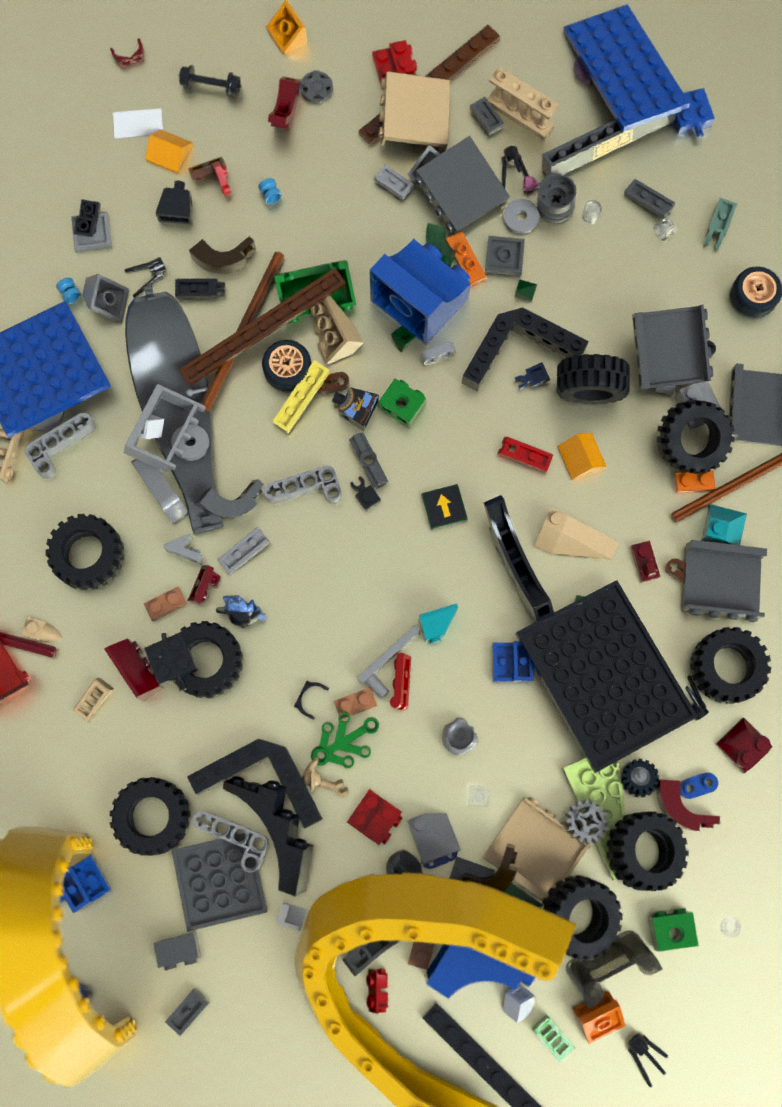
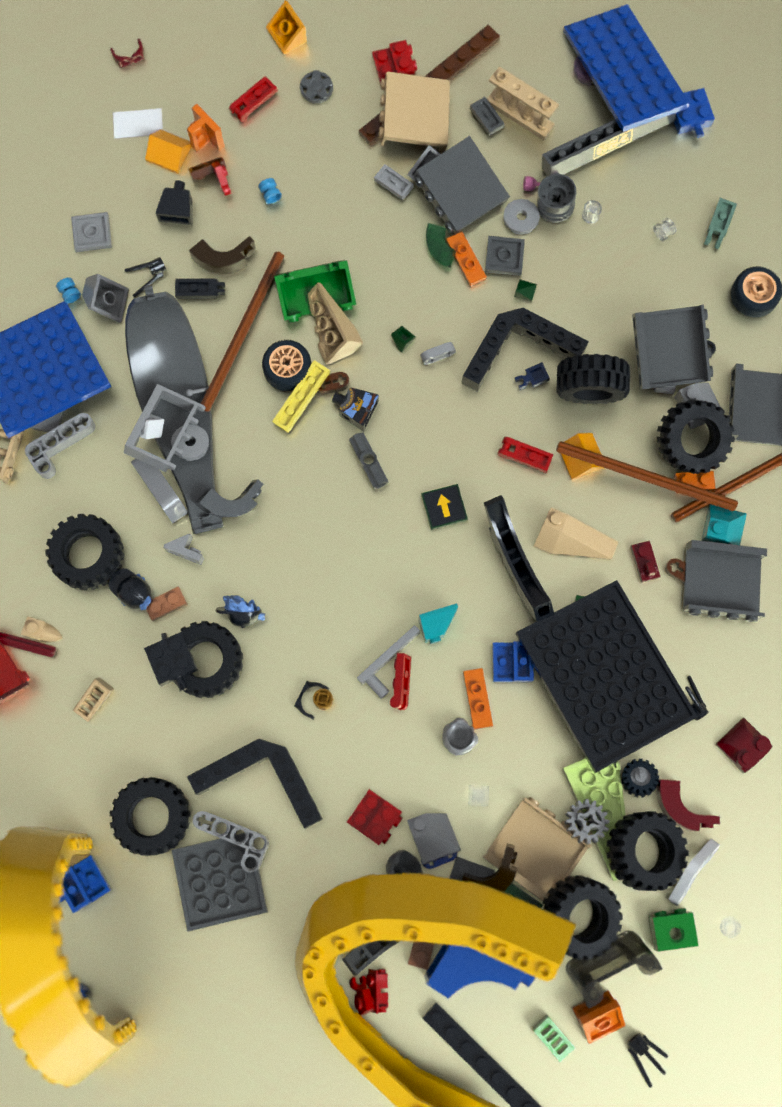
black slope [74,199,101,237] -> none
dark red slope [104,638,163,702] -> none
dark grey brick [153,932,201,970] -> none
dark grey plate [165,988,209,1036] -> none
black piece [178,65,242,97] -> none
reddish brown plate [179,268,346,386] -> none
dark red hinge [187,565,221,604] -> none
light grey hinge [217,527,270,575] -> none
black arch [223,776,313,897] -> none
light grey beam [264,465,342,504] -> none
dark red arch [268,76,301,129] -> none
white panel [276,902,306,931] -> none
tan piece [302,758,348,796] -> none
green plant [311,712,379,768] -> none
nougat plate [334,687,377,720] -> none
black plate [350,476,381,512] -> none
blue brick [370,239,471,345] -> none
green brick [378,378,426,428] -> none
black plant [501,146,529,188] -> none
white panel [503,984,535,1023] -> none
dark grey hinge [624,179,675,220] -> none
blue plate [680,773,718,799] -> none
black tyre [690,627,771,704] -> none
none -> black hair [108,568,151,610]
none -> orange bracket [187,104,225,152]
none -> red plate [229,76,278,122]
none -> pearl gold wheel [313,689,333,710]
none -> red plate [349,976,374,1015]
none -> orange plate [463,668,493,730]
none -> dark orange axle [556,441,738,511]
none -> white beam [669,839,720,906]

